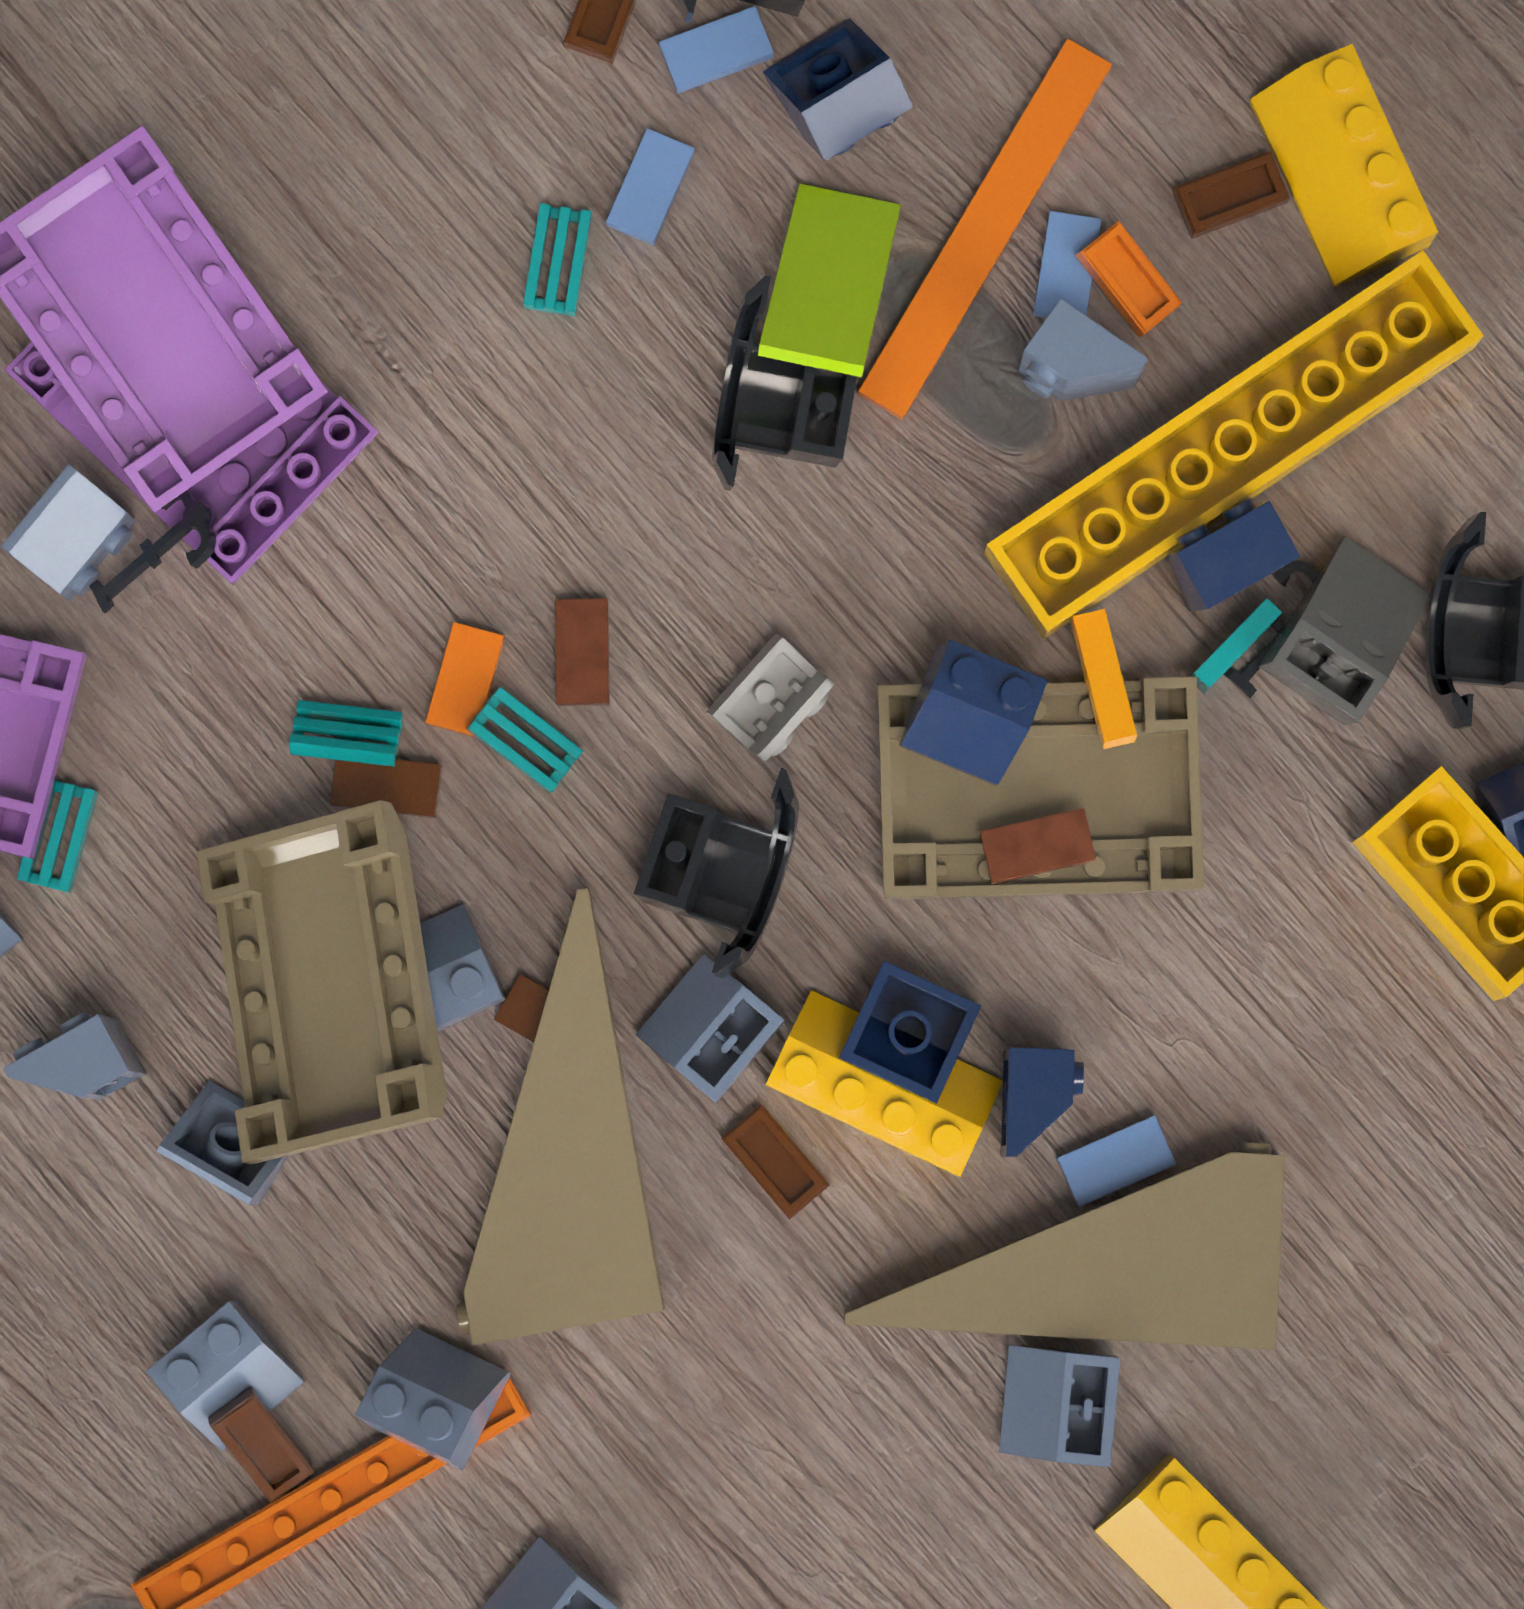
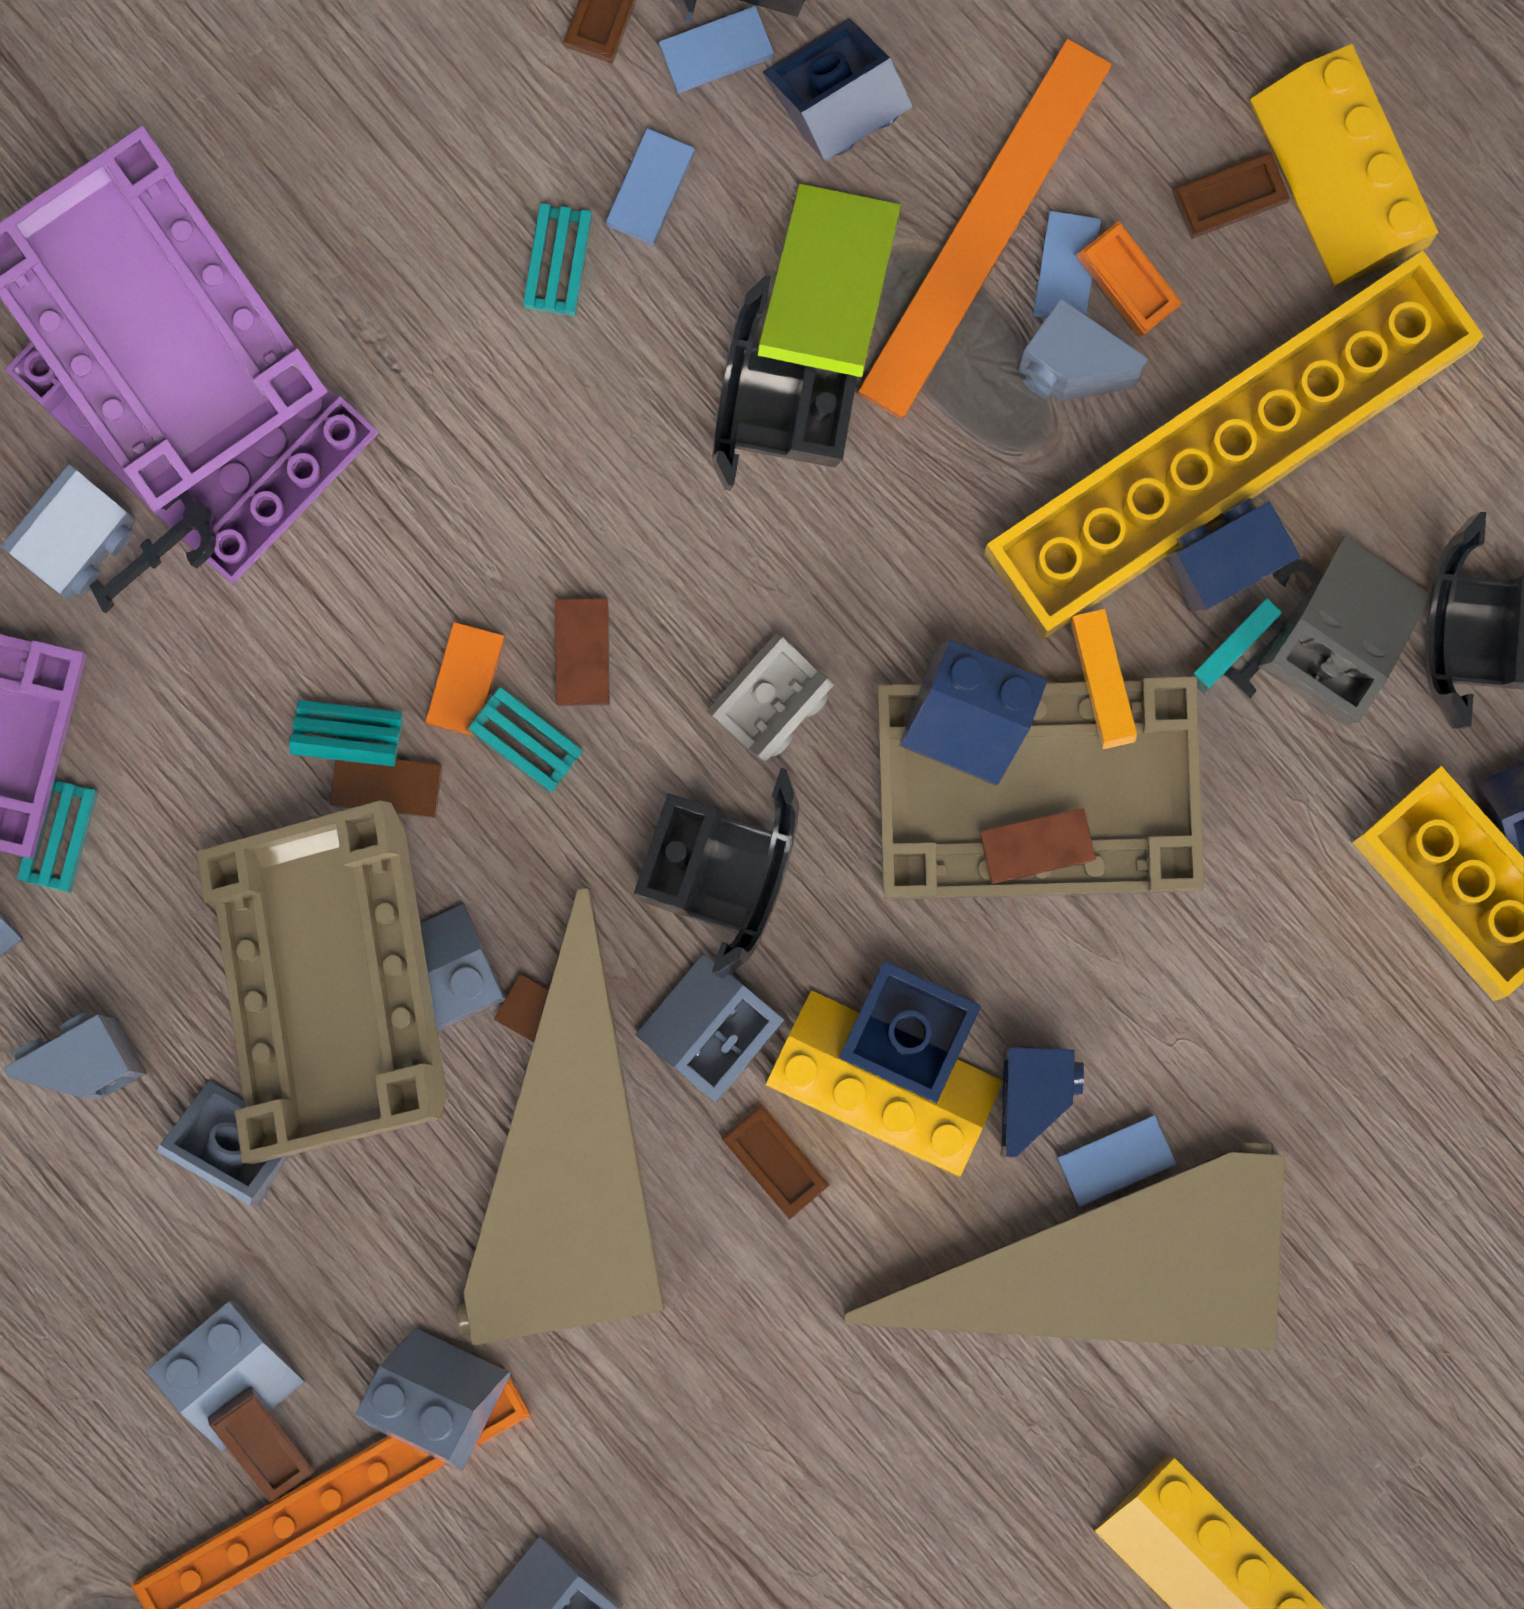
sand blue slope [999,1345,1120,1467] -> none

